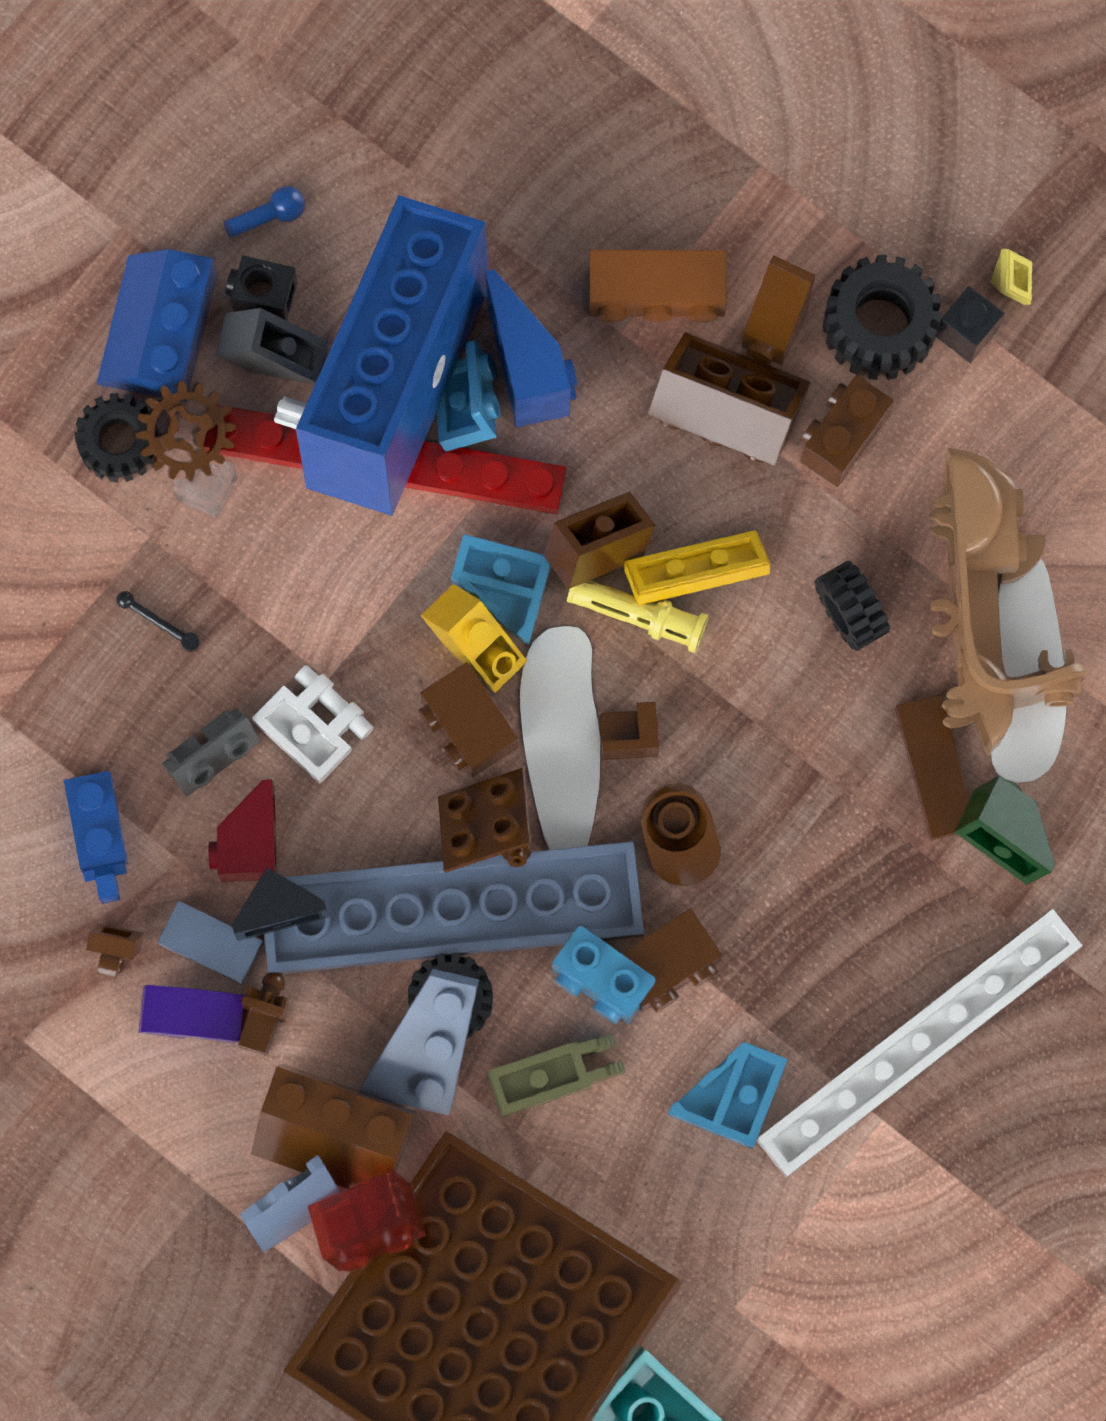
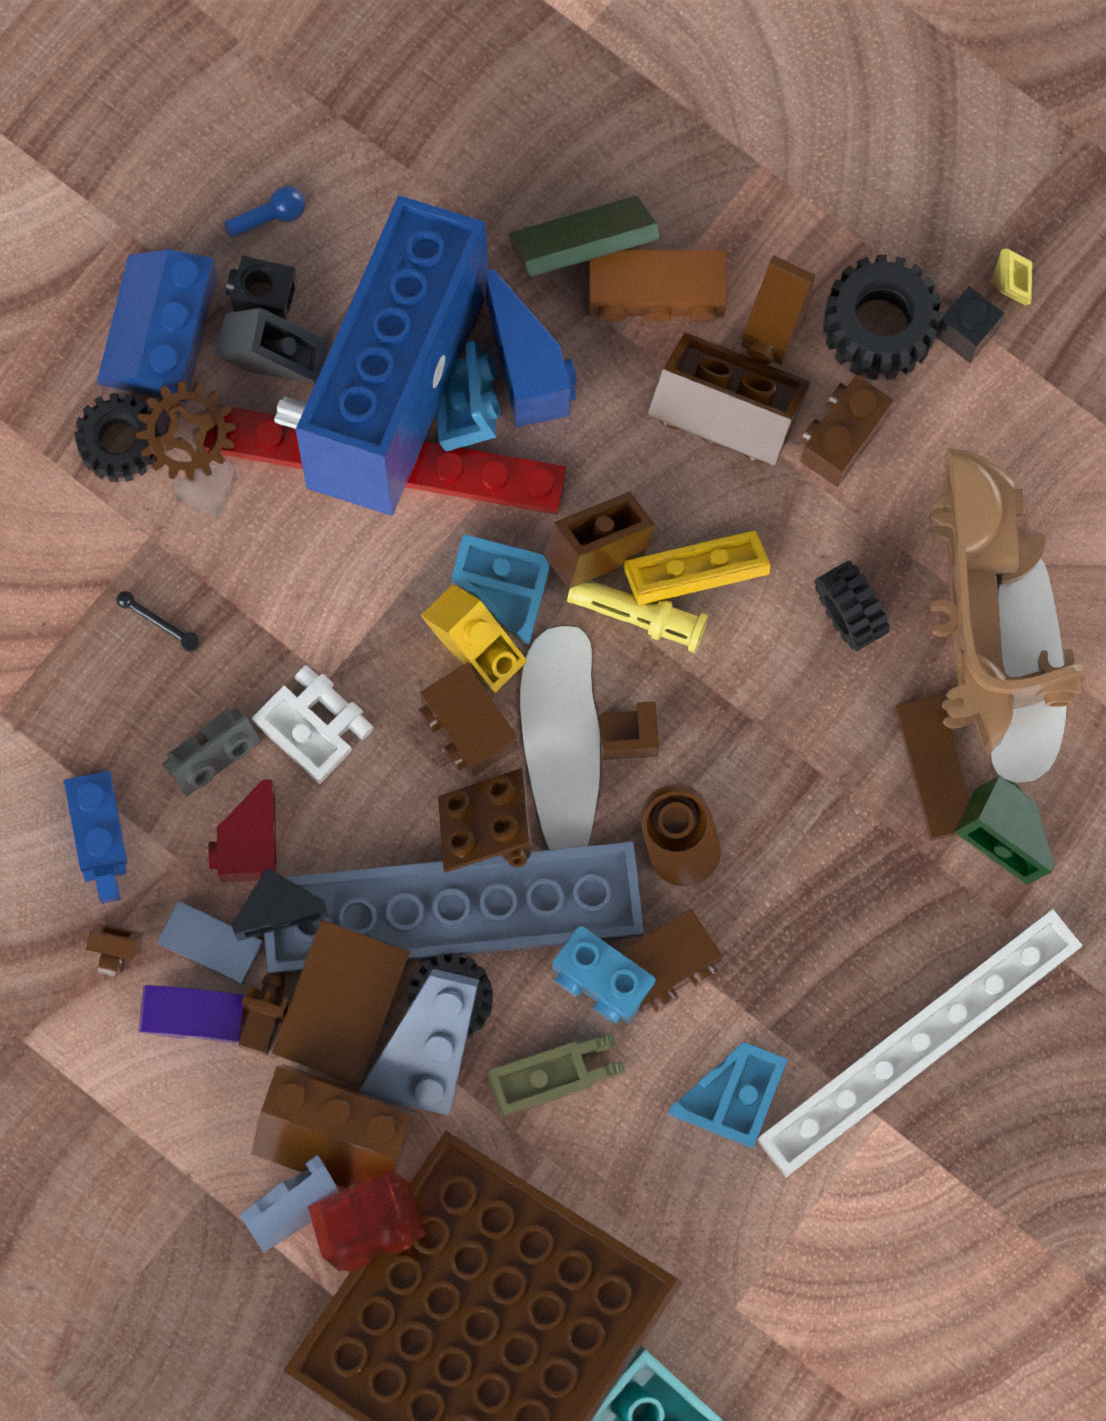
none -> reddish brown tile [272,919,410,1086]
none -> dark green tile [508,196,660,277]

